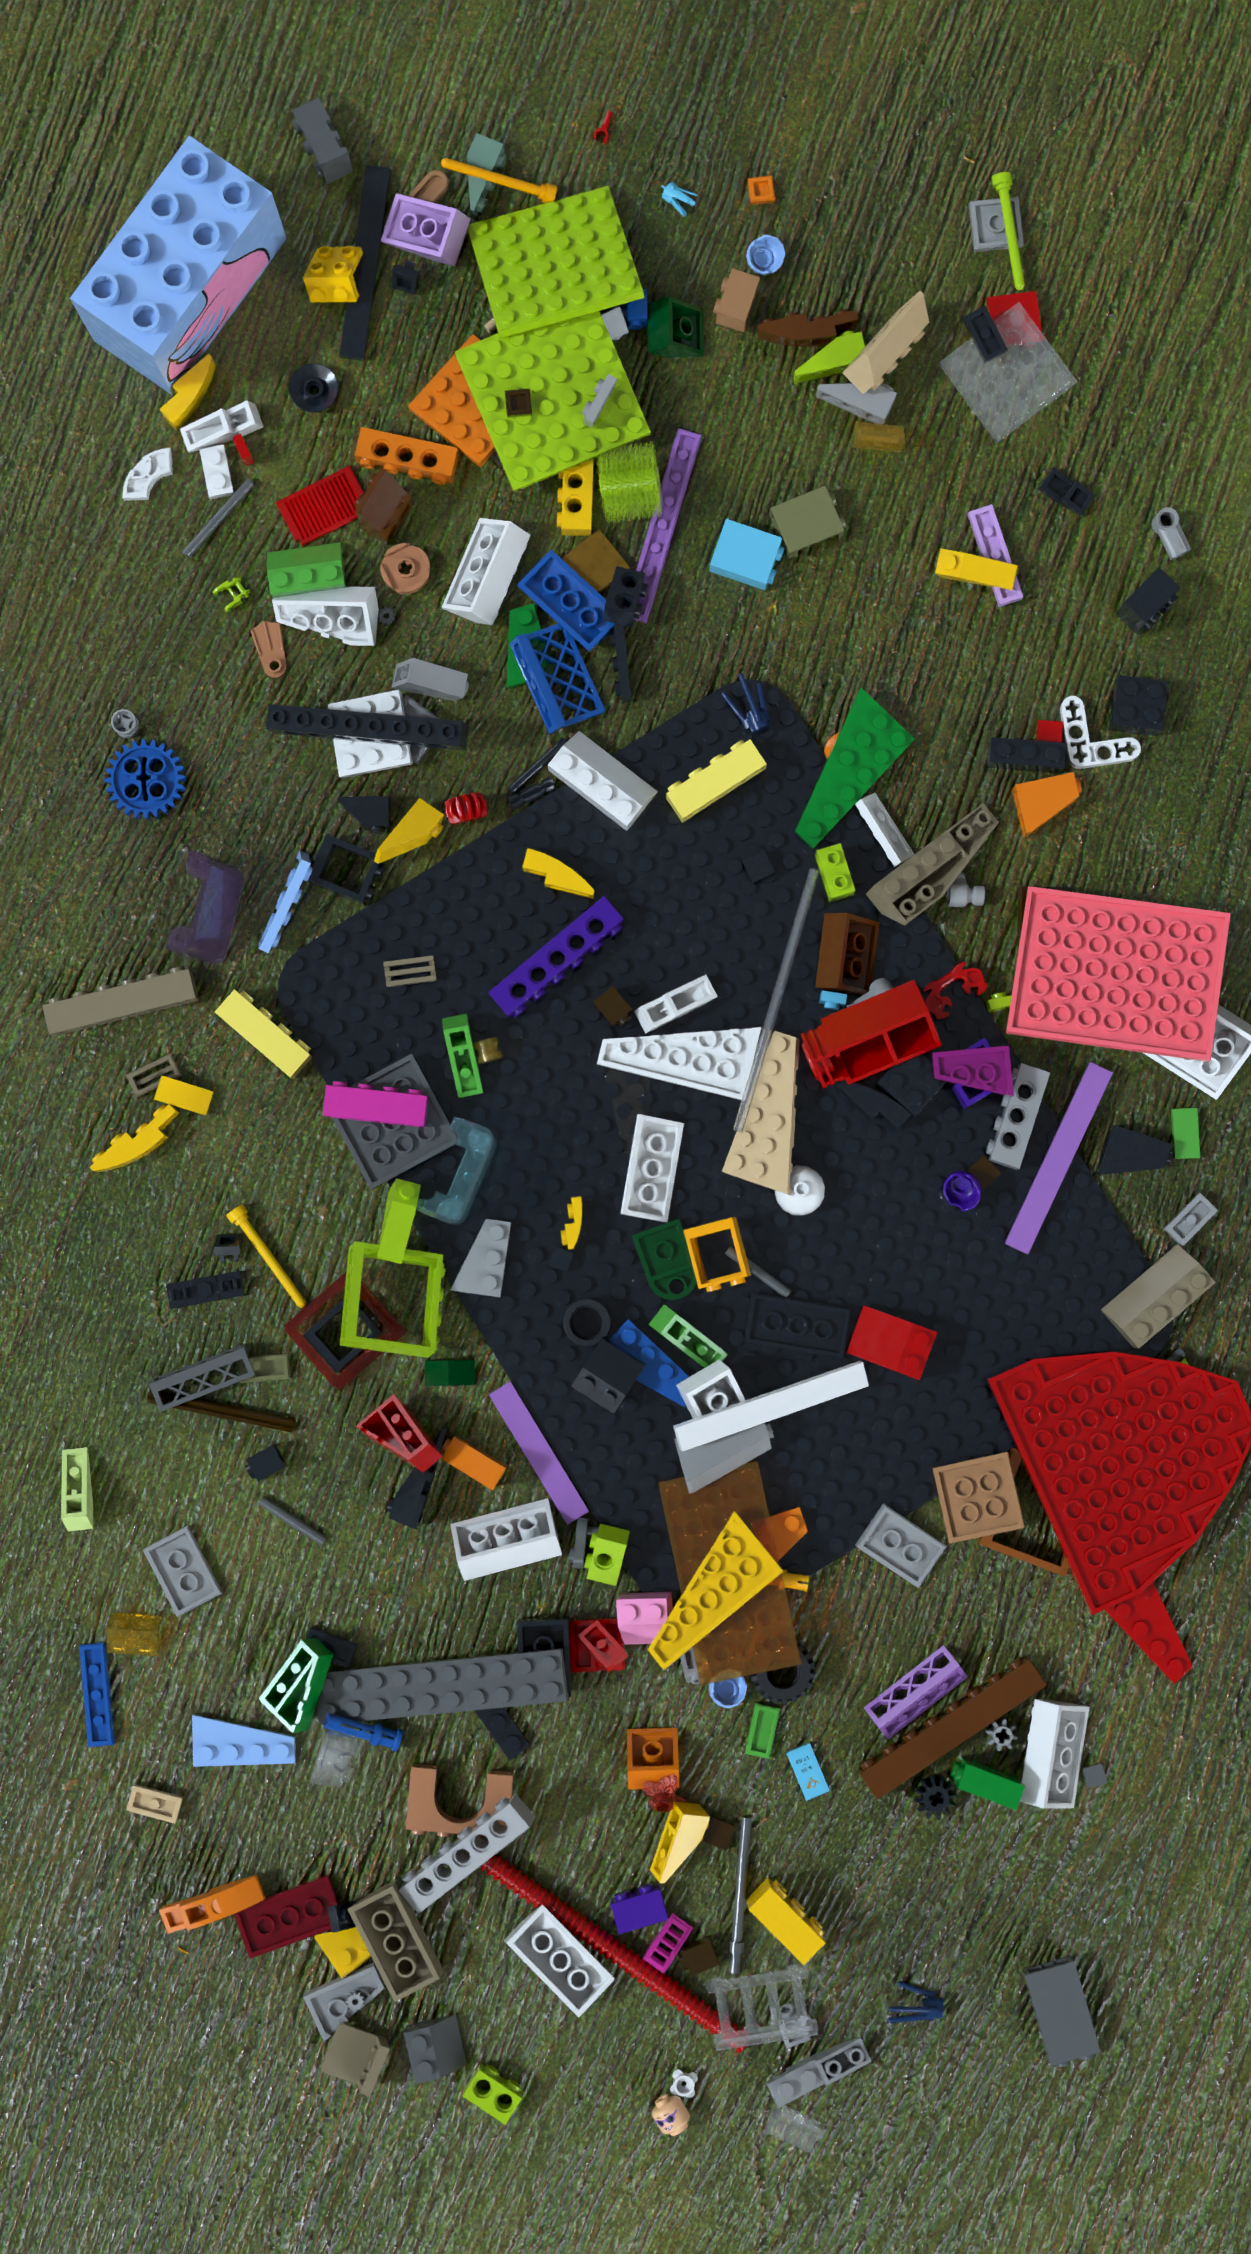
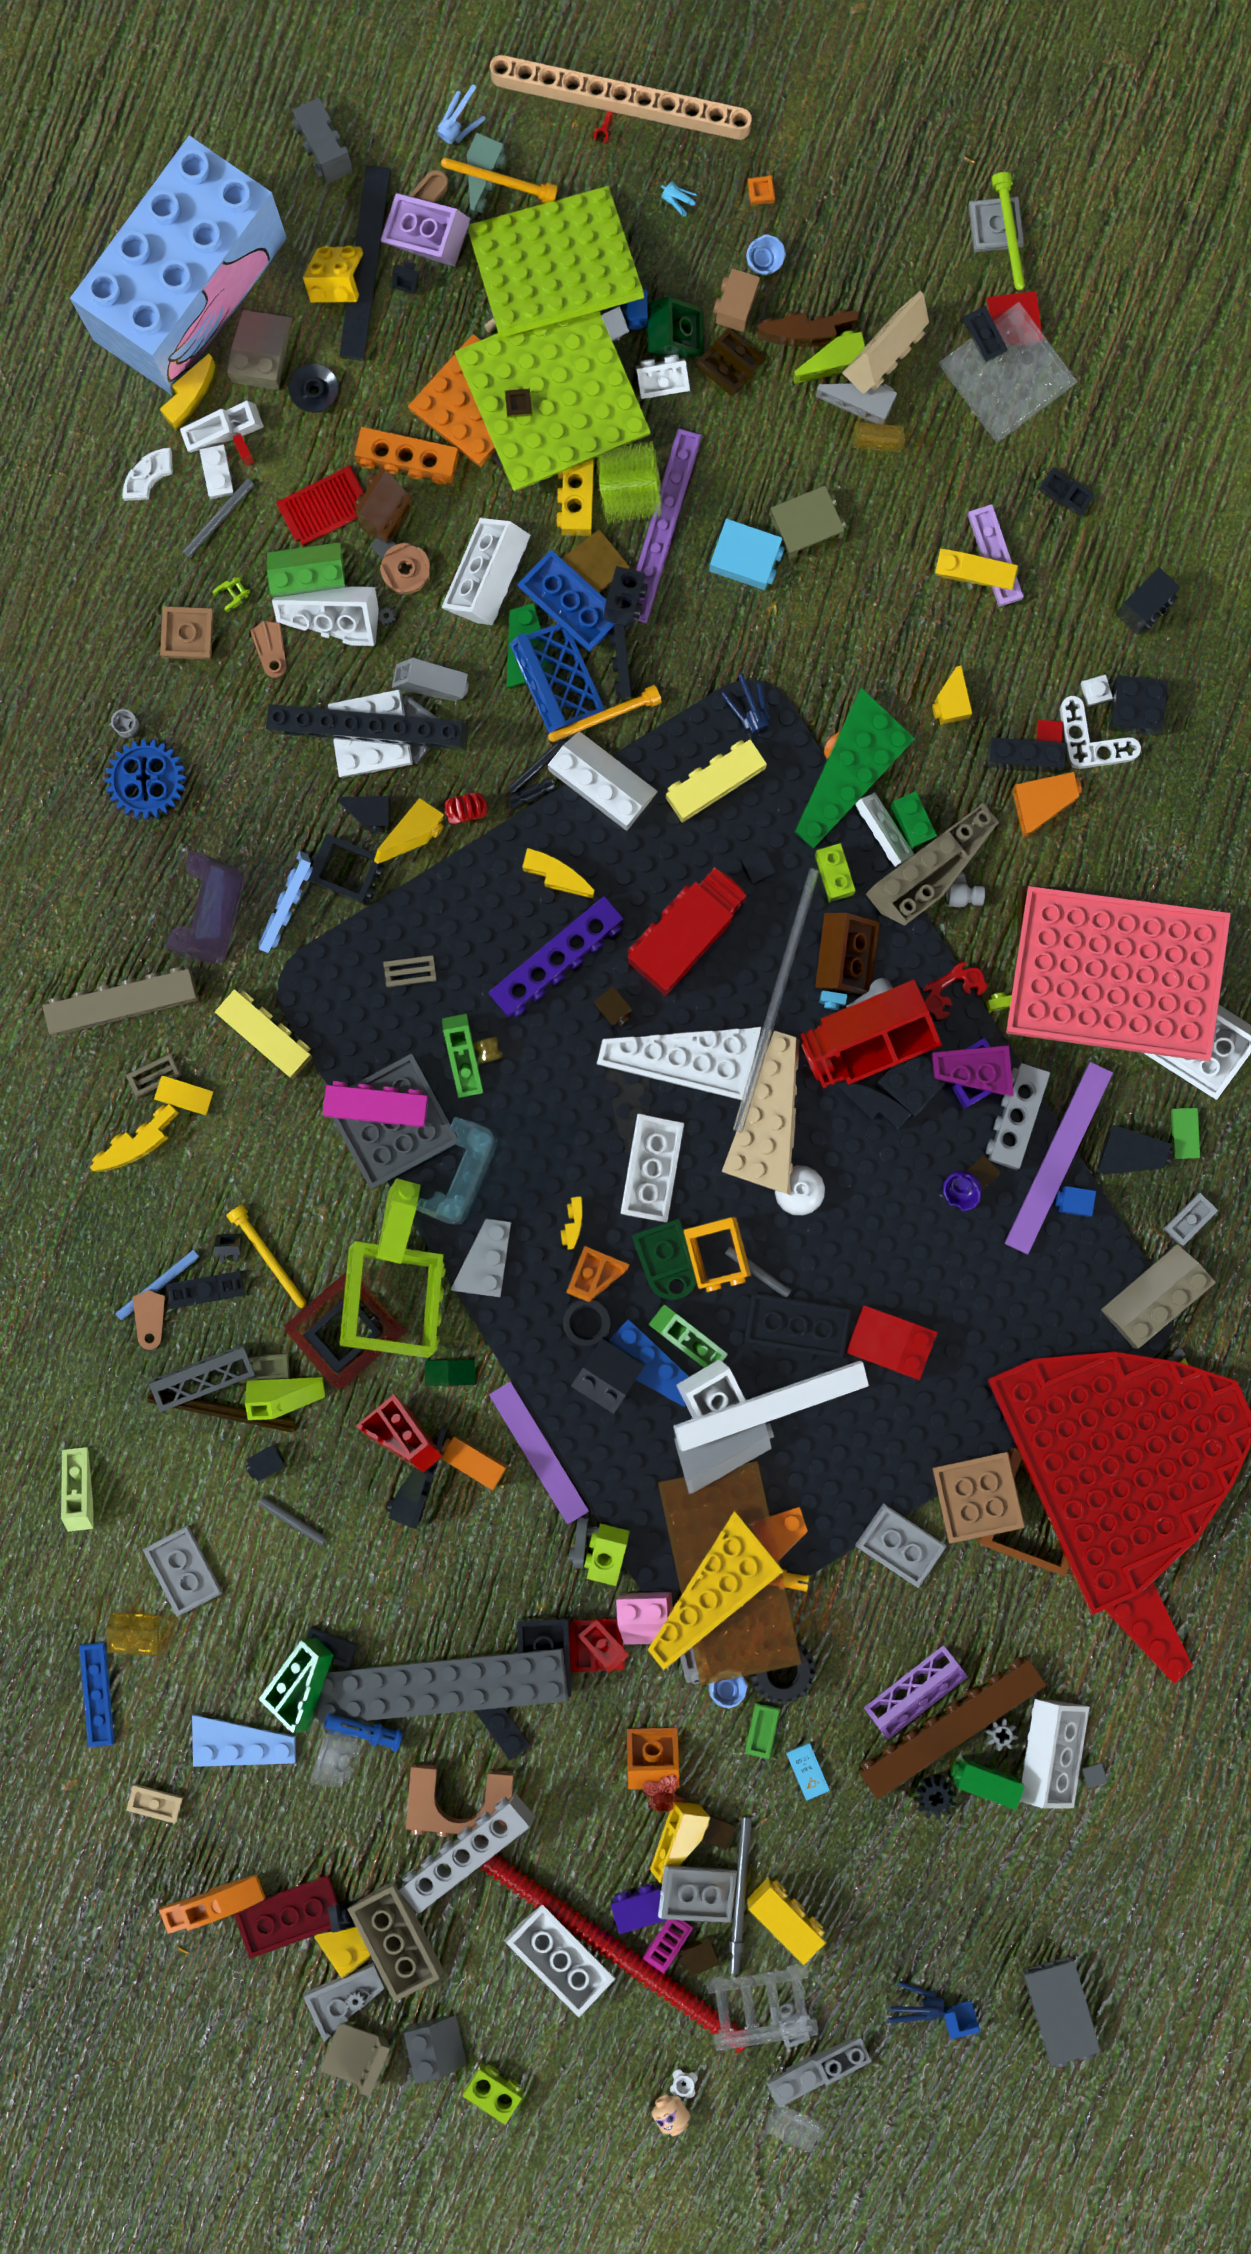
white slope [451,1498,562,1581] -> none
light grey plate [582,374,617,428] -> none
white slope [635,975,718,1034] -> none
light grey piece [1151,507,1191,560] -> none
none -> medium blue bar [116,1249,200,1321]
none -> nougat piece [133,1290,165,1350]
none -> medium nougat plate [160,607,214,660]
none -> dark tan slope [227,310,292,390]
none -> lime slope [245,1377,325,1420]
none -> dark grey piece [370,538,396,559]
none -> light blue plant [437,84,485,145]
none -> light nougat beam [490,55,751,140]
none -> light orange piece [548,685,662,742]
none -> orange wing [566,1246,629,1302]
none -> red piece [628,867,746,996]
none -> white bracket [635,355,690,399]
none -> light grey tile [658,1865,738,1923]
none -> dark brown slope [695,328,766,397]
none -> green piece [891,791,937,851]
none -> yellow slope [932,666,972,725]
none -> blue panel [943,2001,981,2040]
none -> blue brick [1056,1186,1096,1217]
none -> white plate [1080,675,1113,707]

